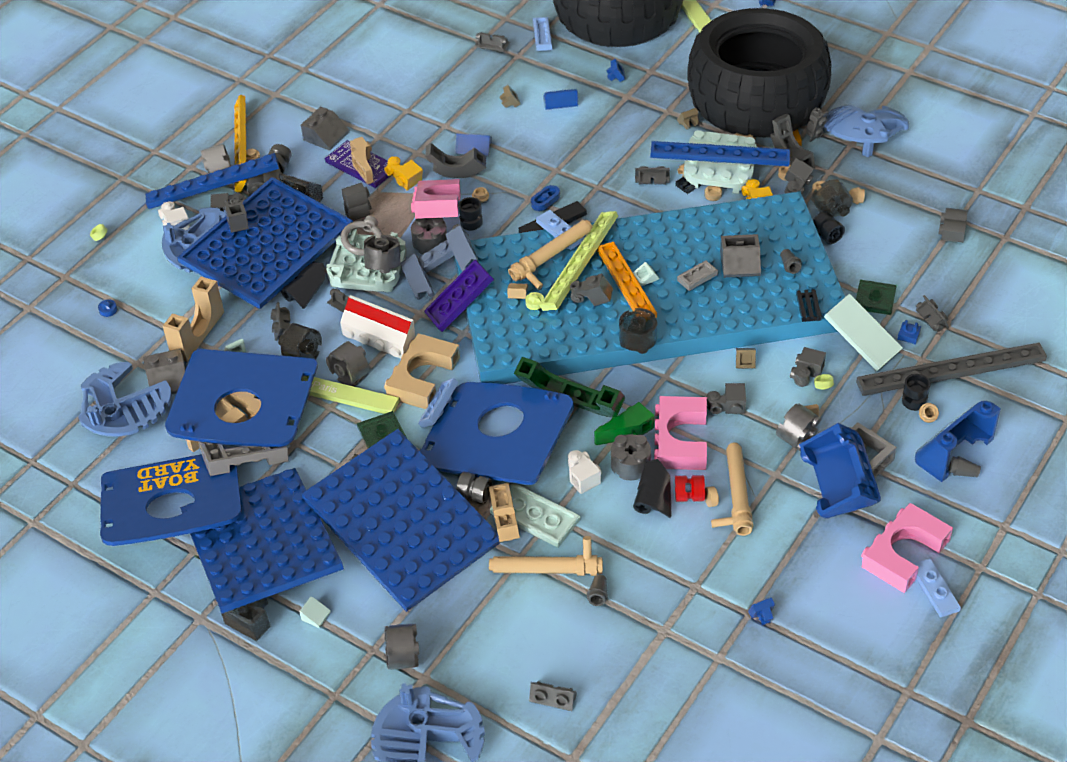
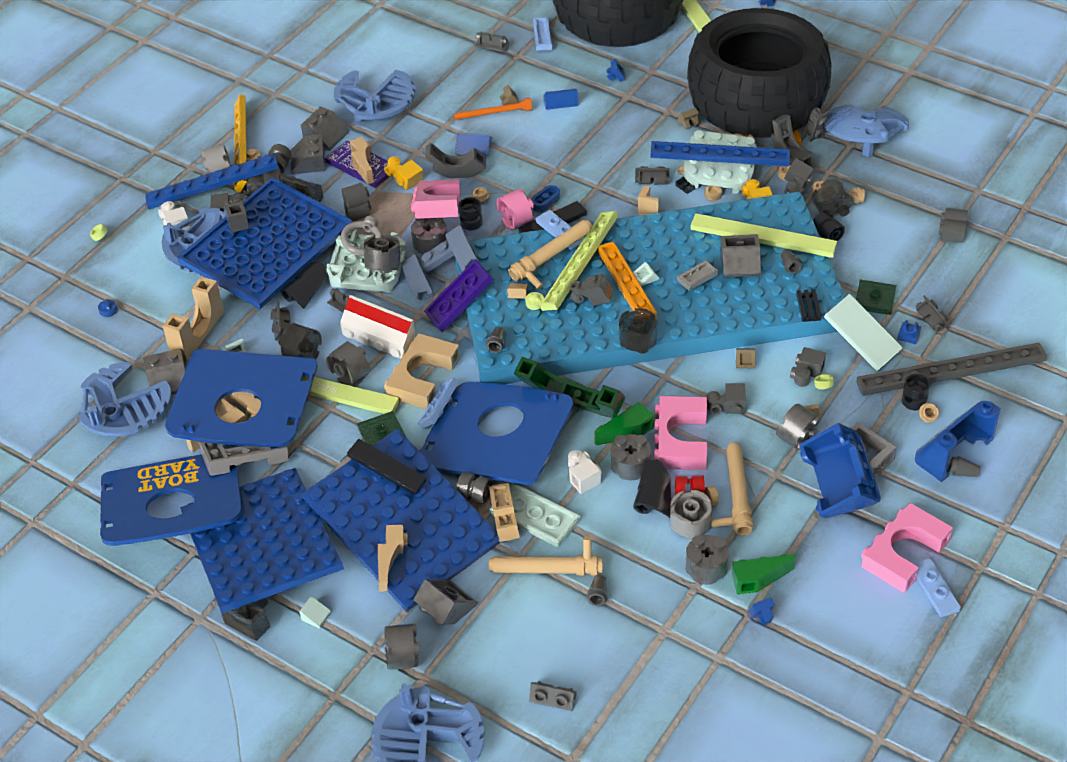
none -> flat silver slope [291,134,325,174]
none -> medium blue piece [334,70,415,122]
none -> black tile [347,438,426,496]
none -> tan slope [378,525,407,592]
none -> flat silver slope [413,579,478,626]
none -> orange piece [454,98,532,120]
none -> dark grey cone [486,327,505,353]
none -> bright pink brick [497,188,534,230]
none -> tan panel [638,186,659,215]
none -> light grey brick [670,490,712,540]
none -> flat silver brick [686,535,729,584]
none -> yellowish green tile [690,213,837,258]
none -> green slope [732,554,796,595]

